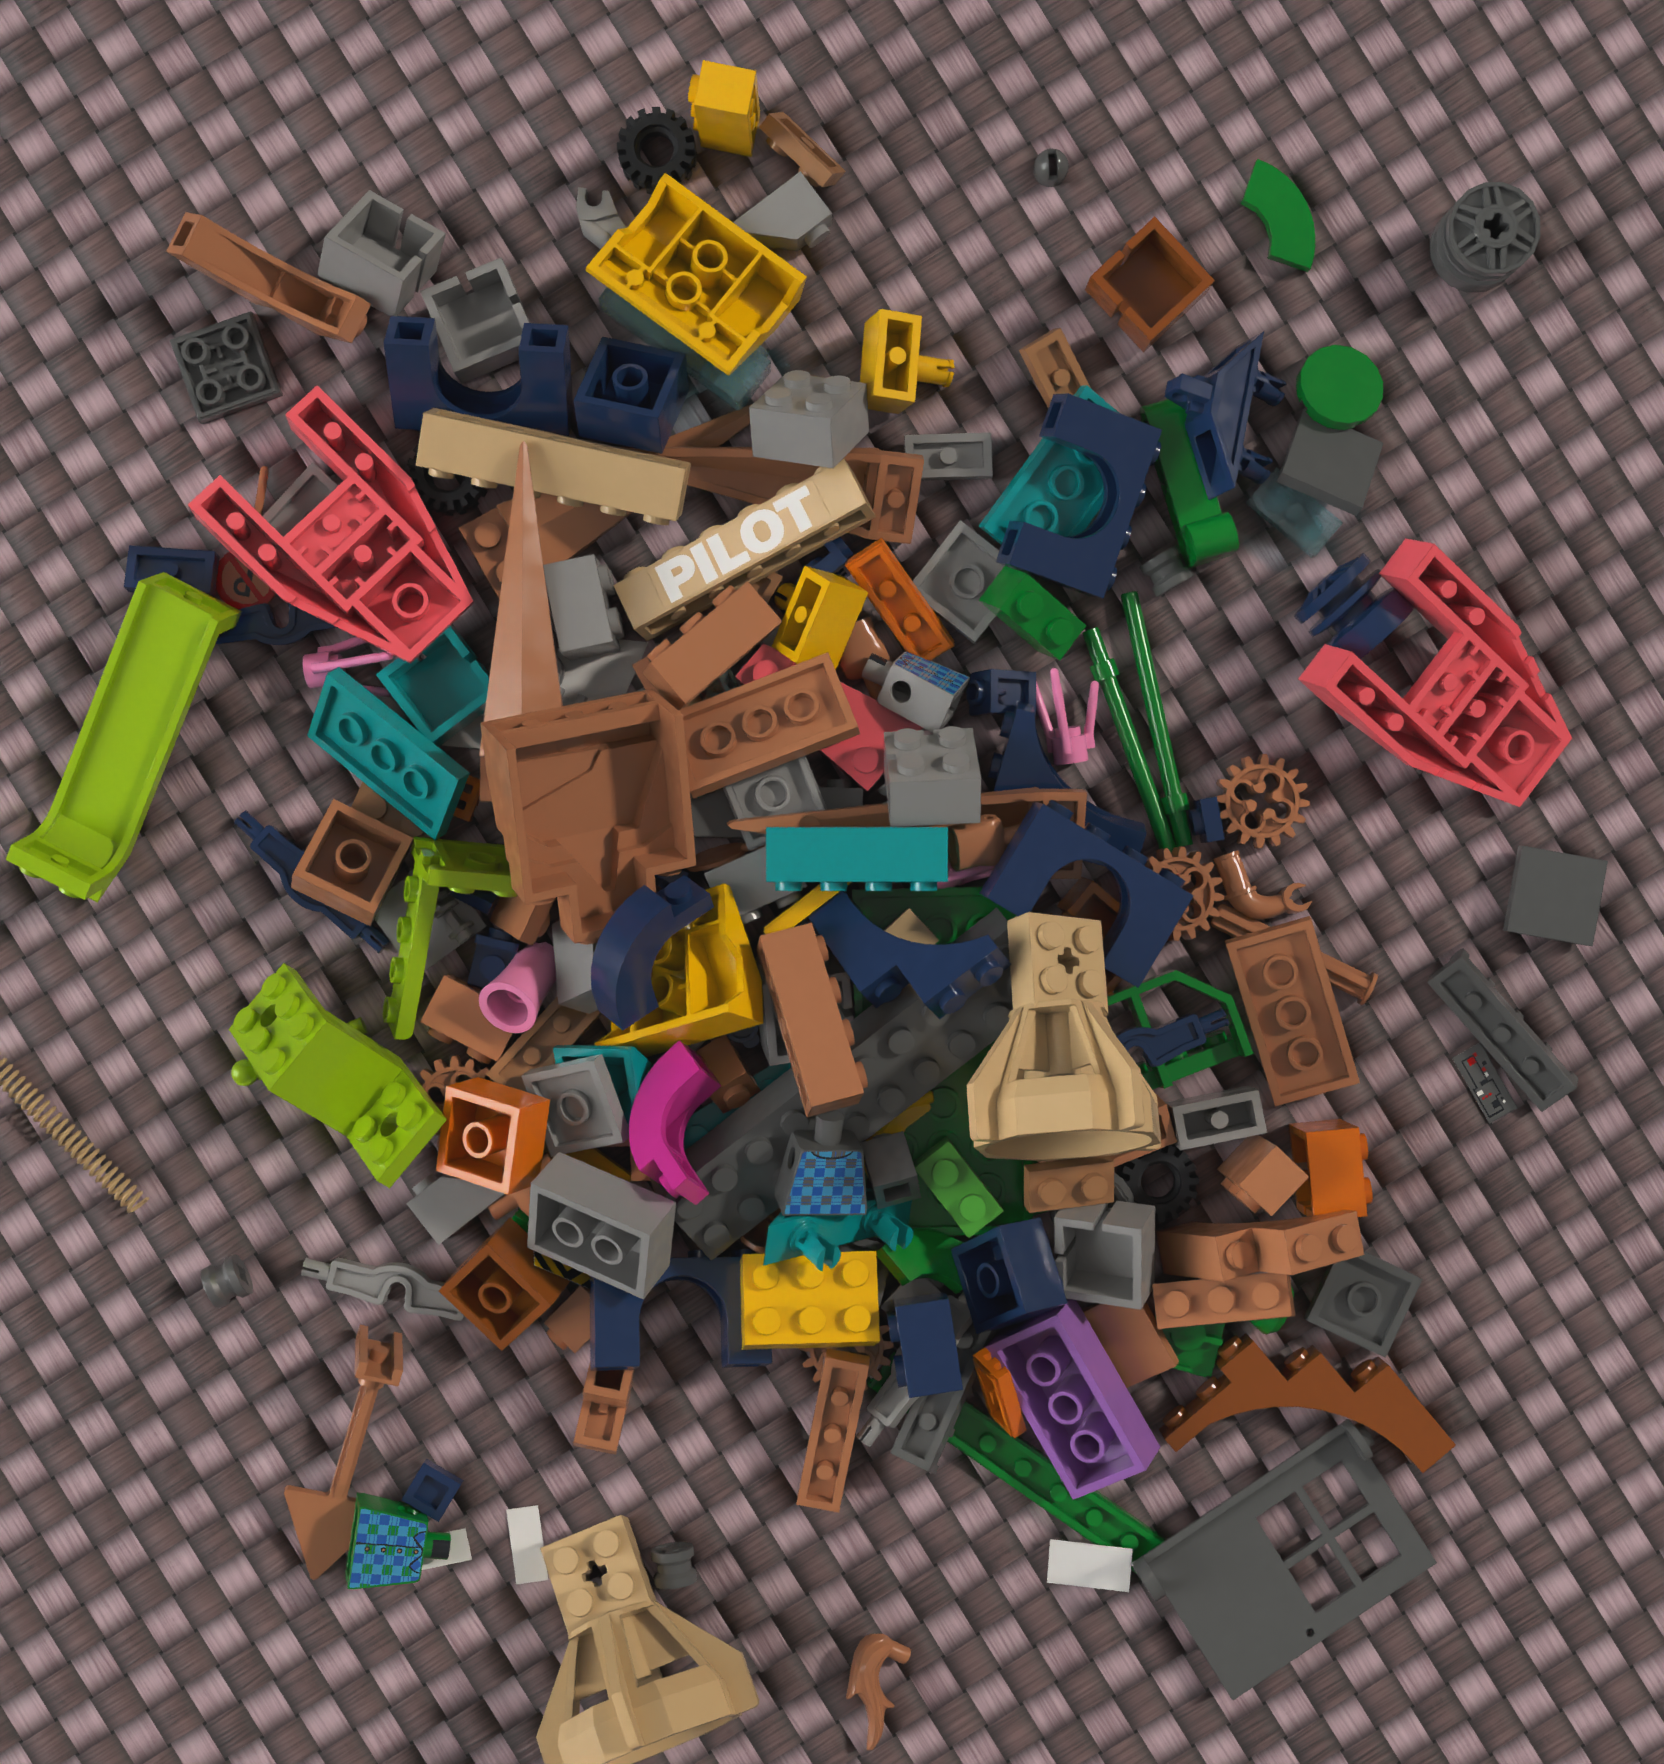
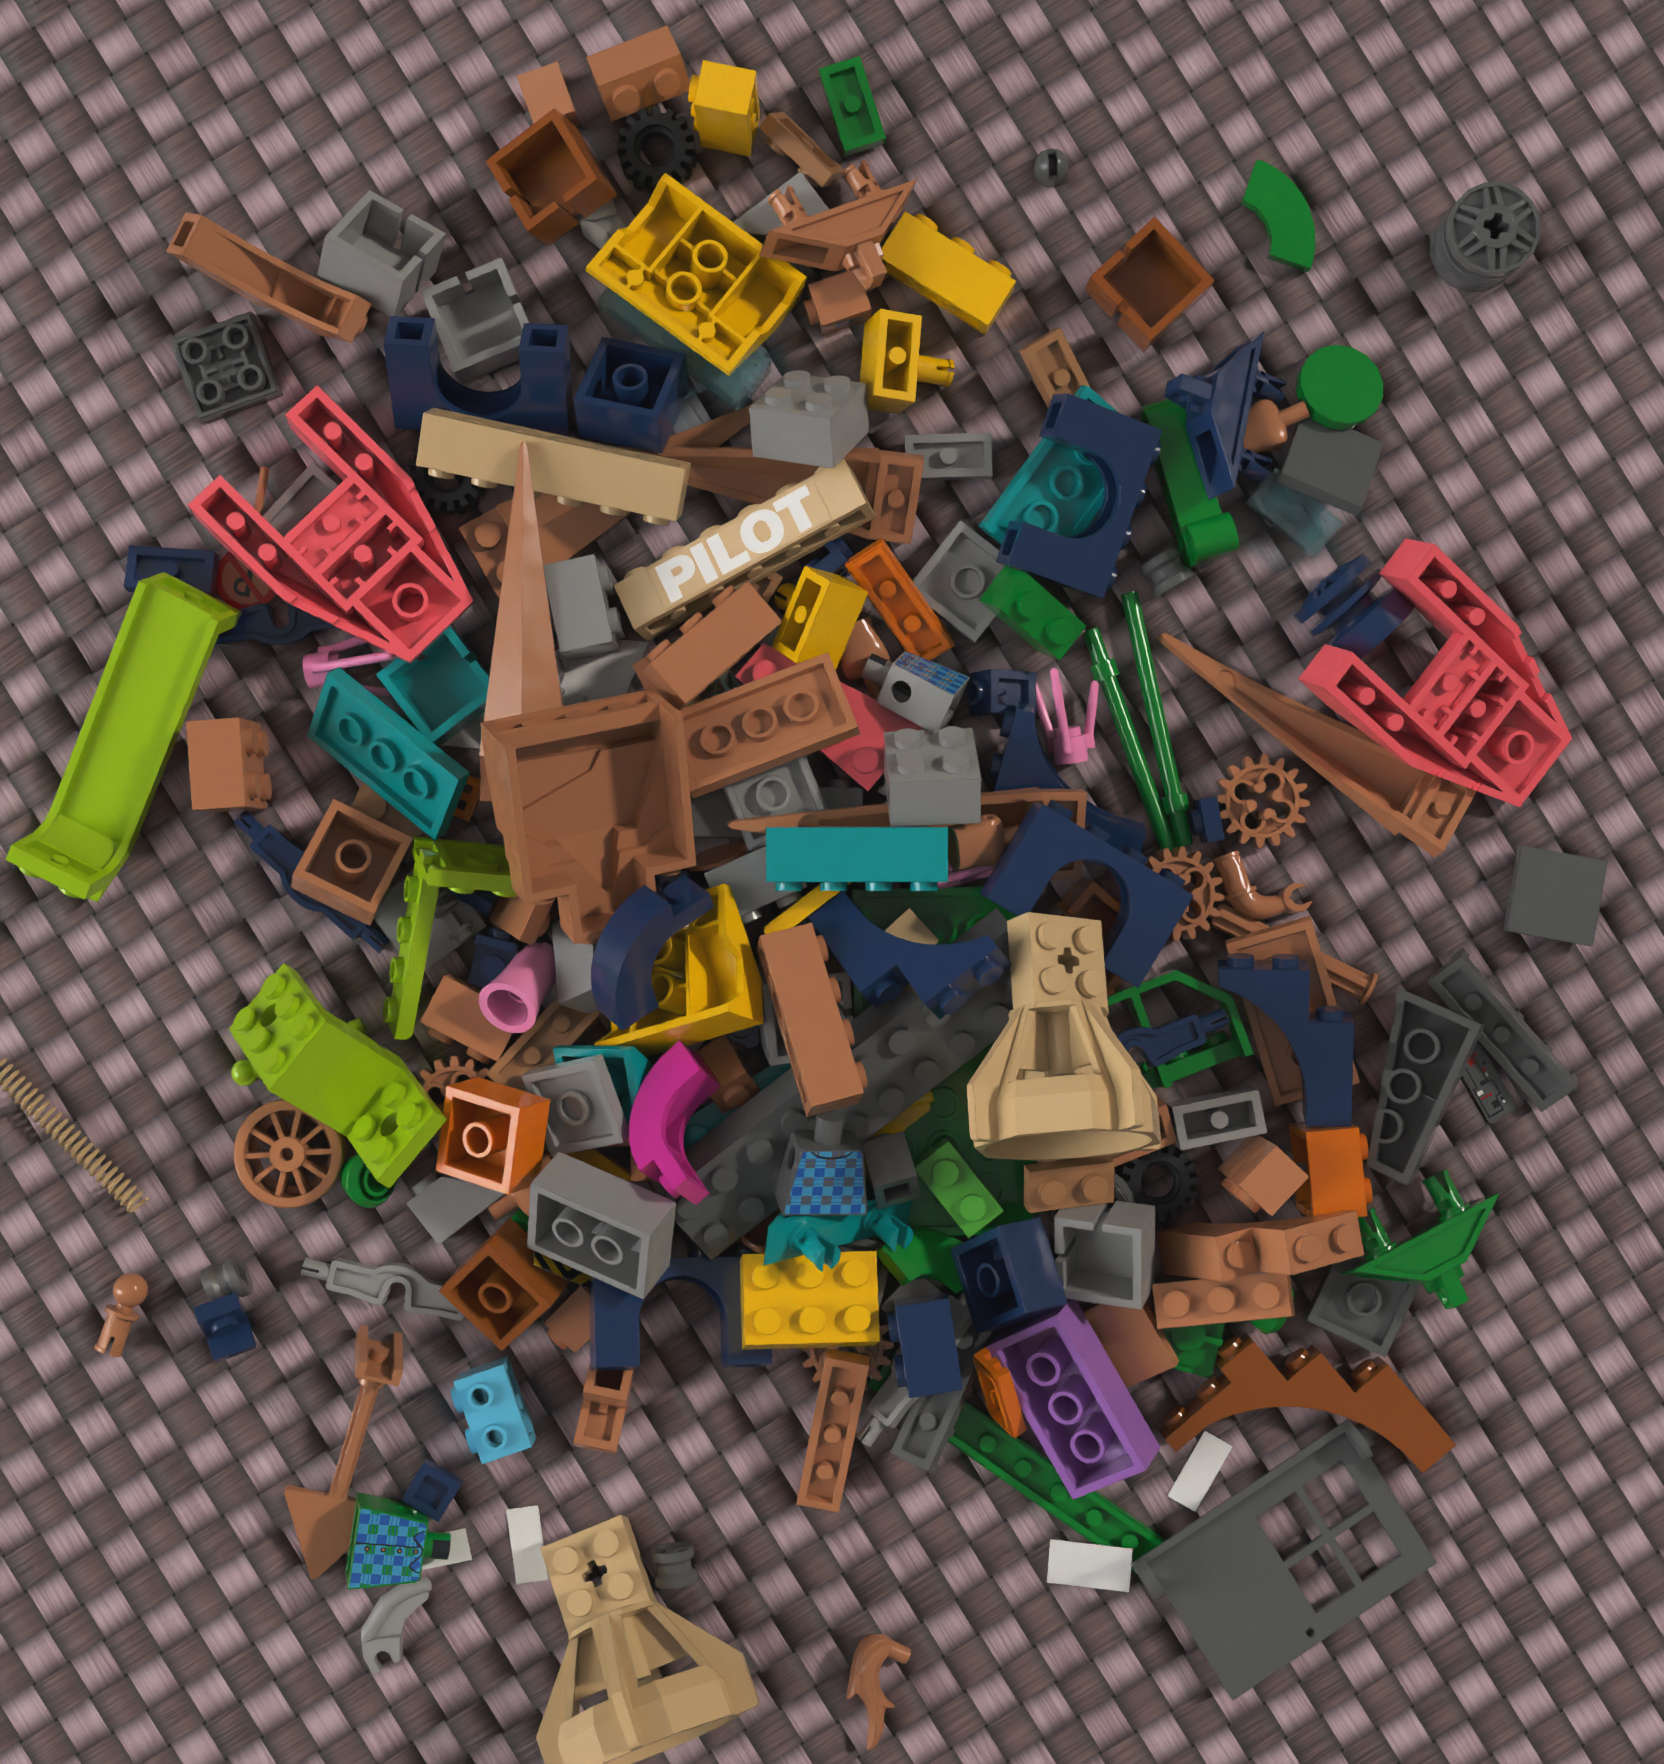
none -> nougat pin [94,1273,148,1357]
none -> nougat brick [186,717,272,813]
none -> dark blue bracket [193,1292,256,1362]
none -> nougat wheel [233,1098,348,1209]
none -> green cone [340,1153,397,1208]
none -> light grey piece [361,1577,432,1675]
none -> medium azure brick [451,1356,537,1464]
none -> dark orange piece [485,108,617,246]
none -> nougat brick [517,61,580,126]
none -> nougat brick [586,26,690,122]
none -> nougat connector [759,160,917,291]
none -> nougat brick [803,270,872,336]
none -> green plate [818,56,886,157]
none -> yellow brick [881,211,1016,335]
none -> nougat plate [1157,633,1477,857]
none -> white sticker [1168,1431,1233,1512]
none -> dark blue arch [1217,953,1354,1126]
none -> nougat piece [1243,399,1310,454]
none -> green connector [1340,1169,1499,1309]
none -> dark grey wedge [1366,988,1484,1185]

